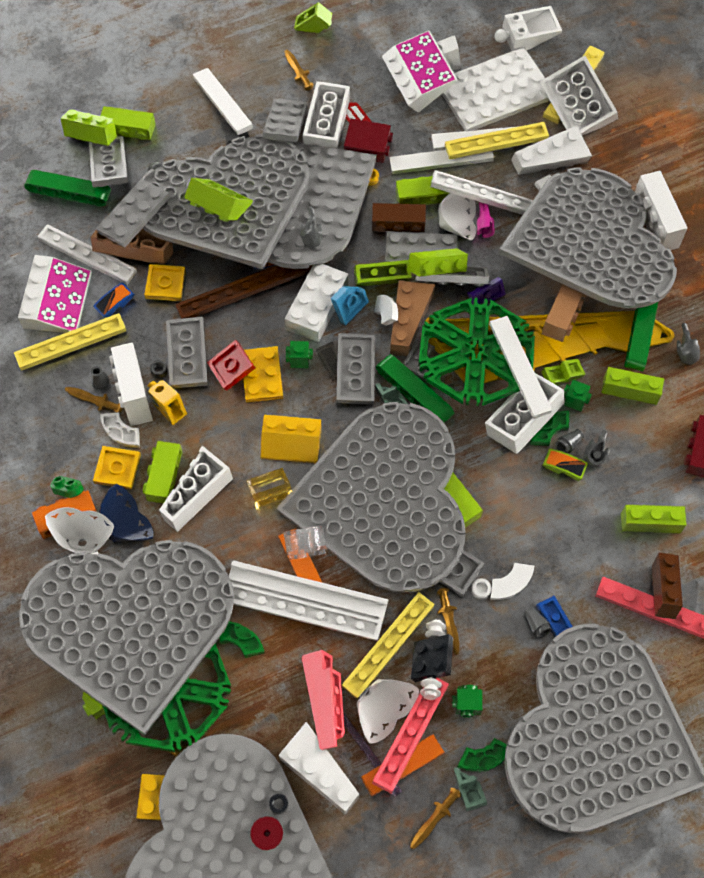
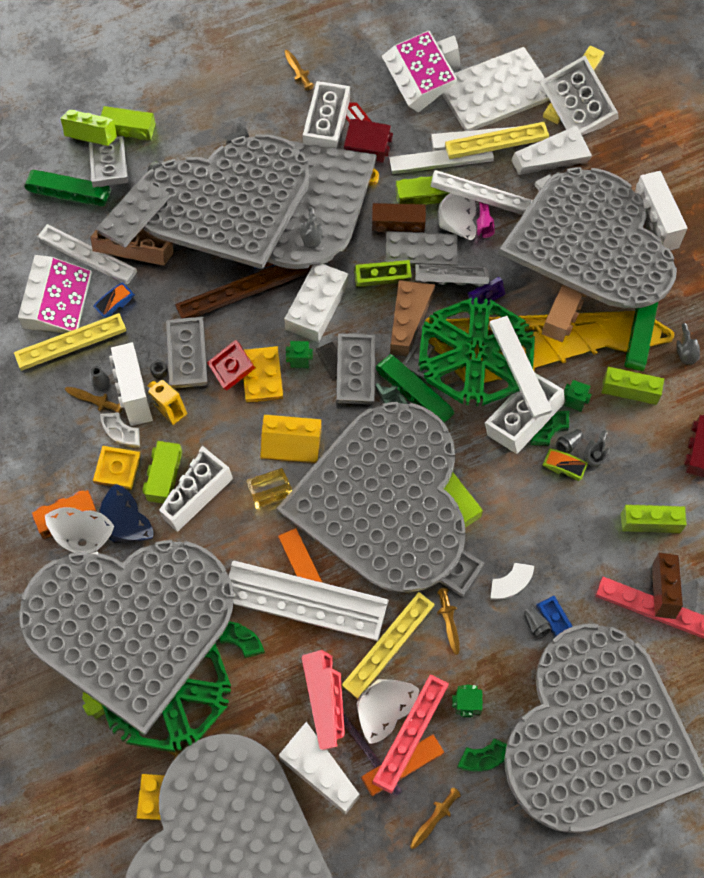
green plate [50,476,84,498] -> none
yellow plate [144,264,186,301] -> none
lime slope [184,178,253,222] -> none
white tile [193,68,253,135] -> none
dark red piece [250,816,283,851] -> none
light grey plate [263,98,307,142] -> none
black axle [269,793,288,814] -> none
clear brick [283,525,327,560] -> none
lime slope [294,2,332,33] -> none
dark azure plate [330,286,369,326] -> none
white tile [374,295,398,326] -> none
lime brick [408,248,468,277] -> none
black plate [411,620,453,700] -> none
sand green slope [454,768,487,811] -> none
white tile [471,578,492,600] -> none
white slope [494,6,562,51] -> none
lime slope [541,359,585,385] -> none

